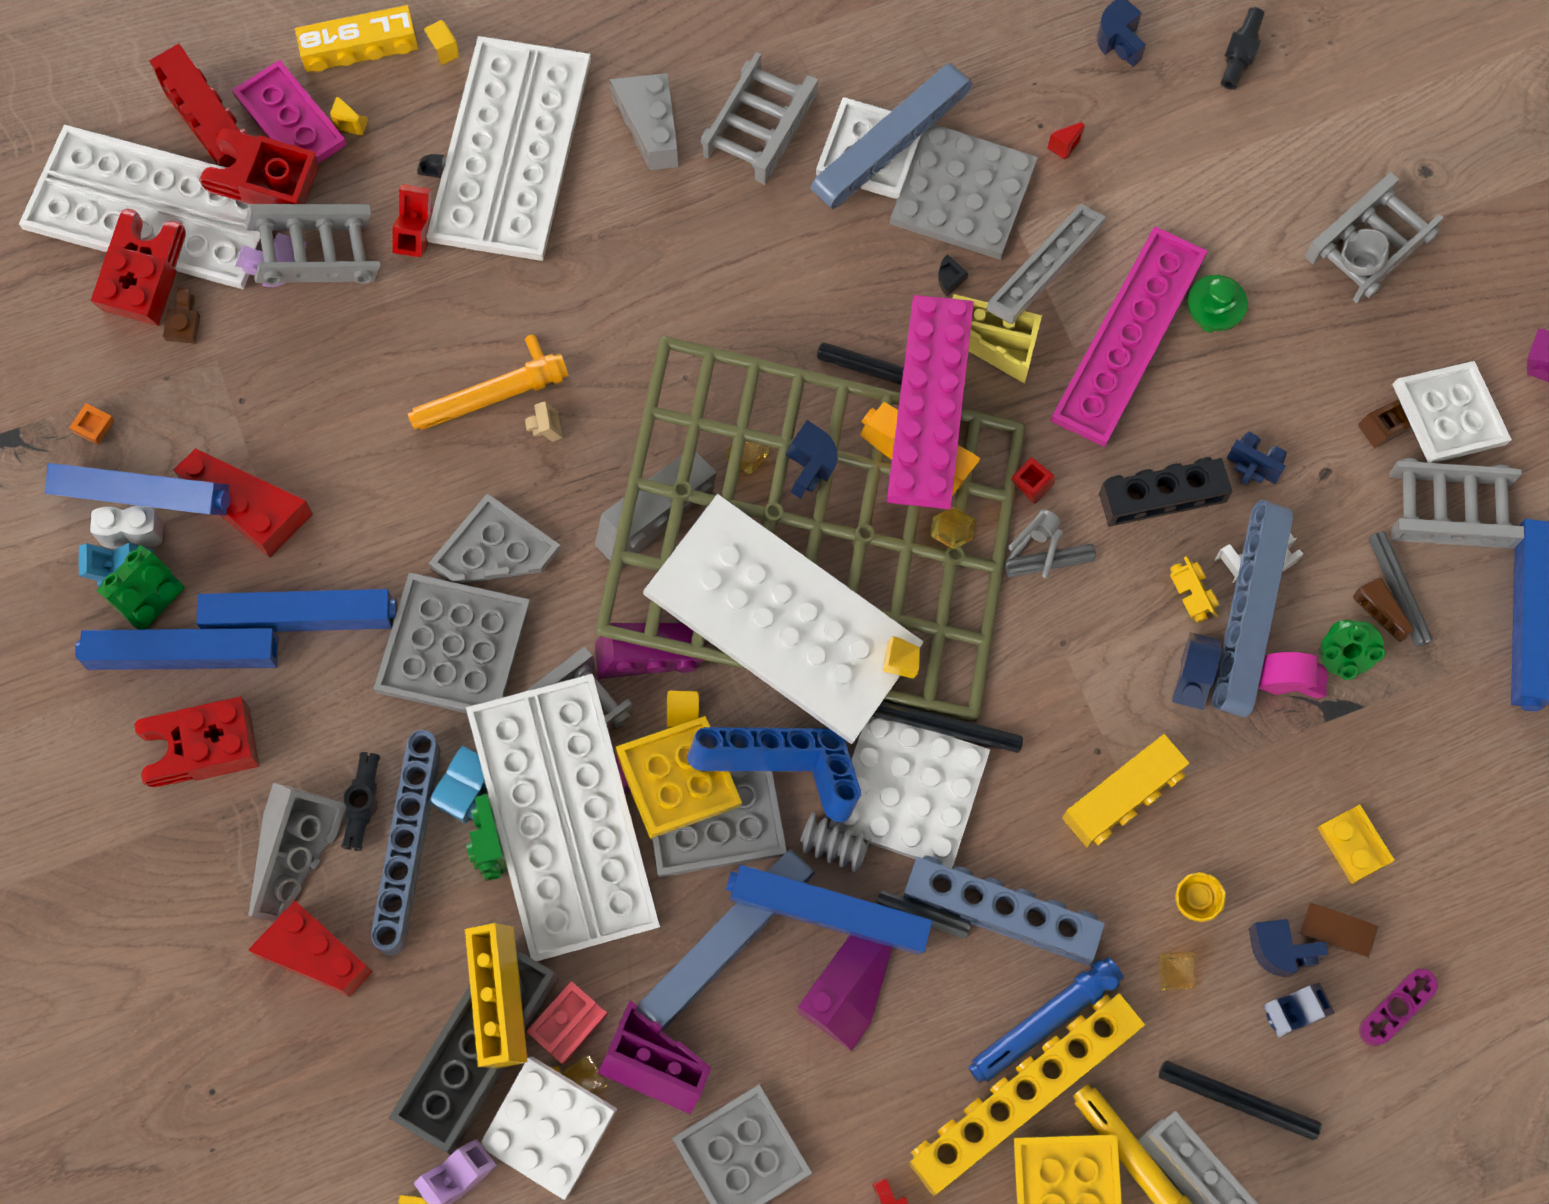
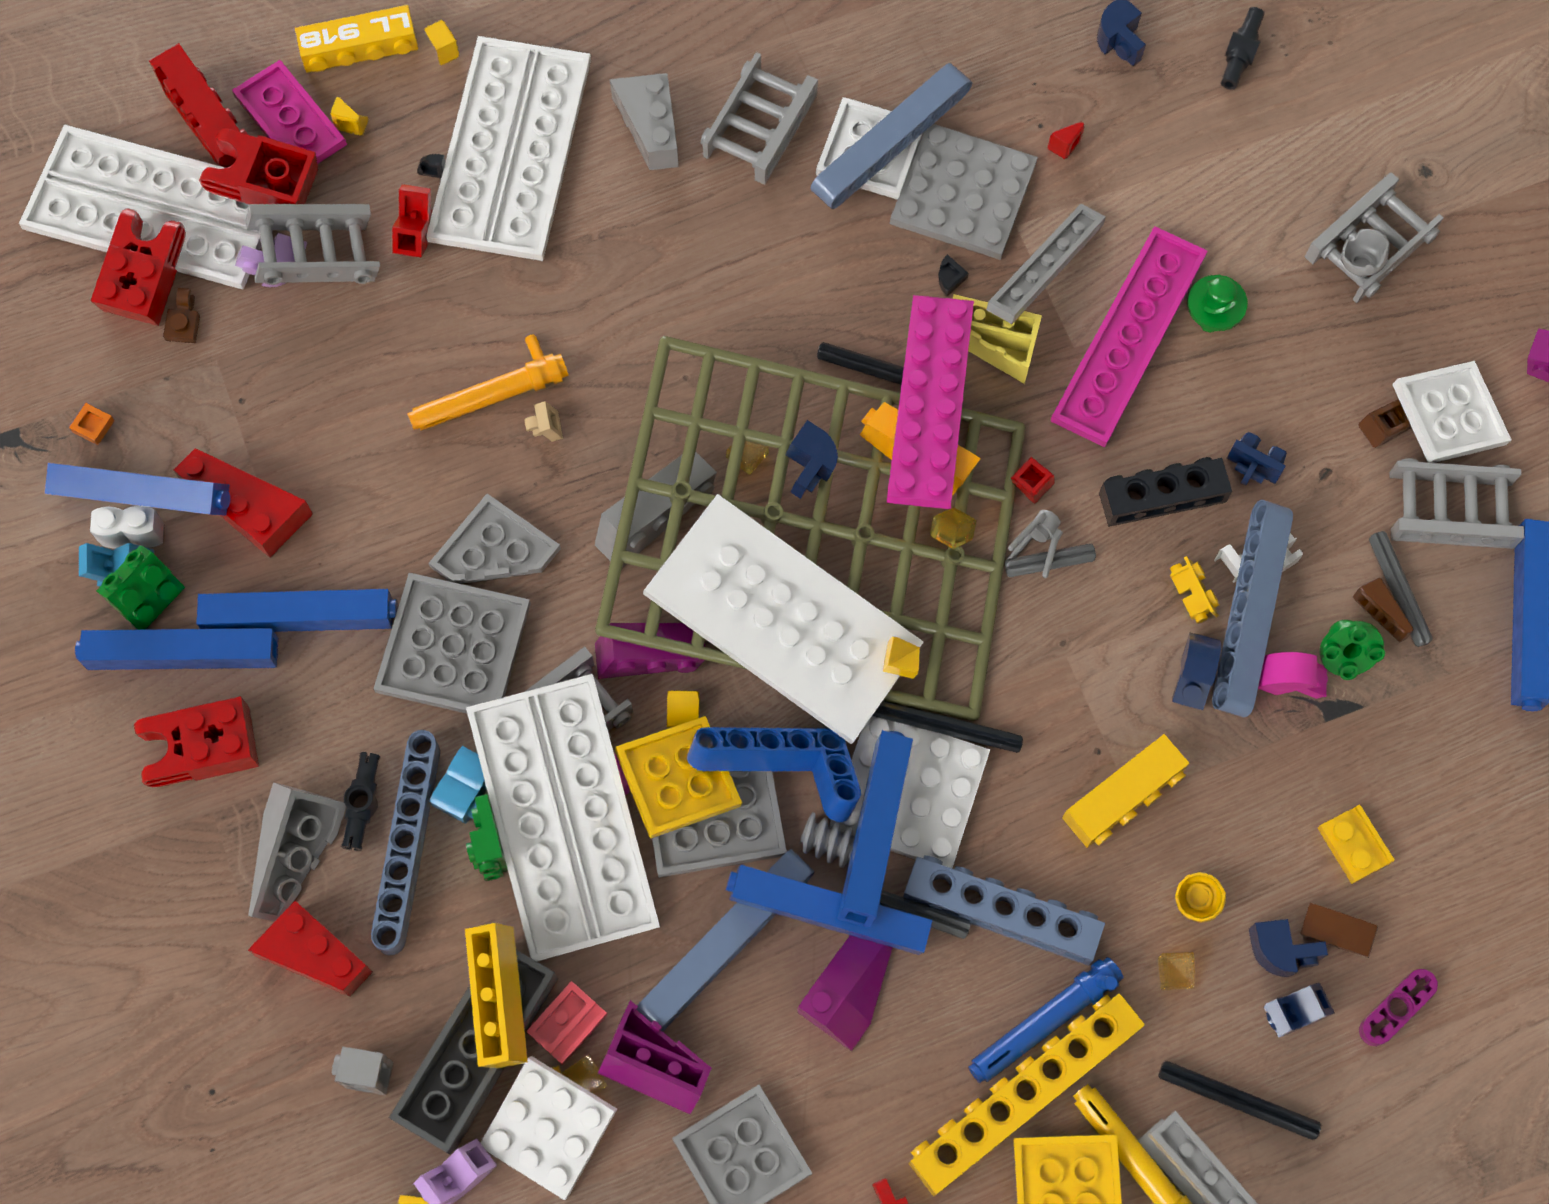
none -> light grey brick [332,1046,393,1095]
none -> blue brick [837,730,913,928]

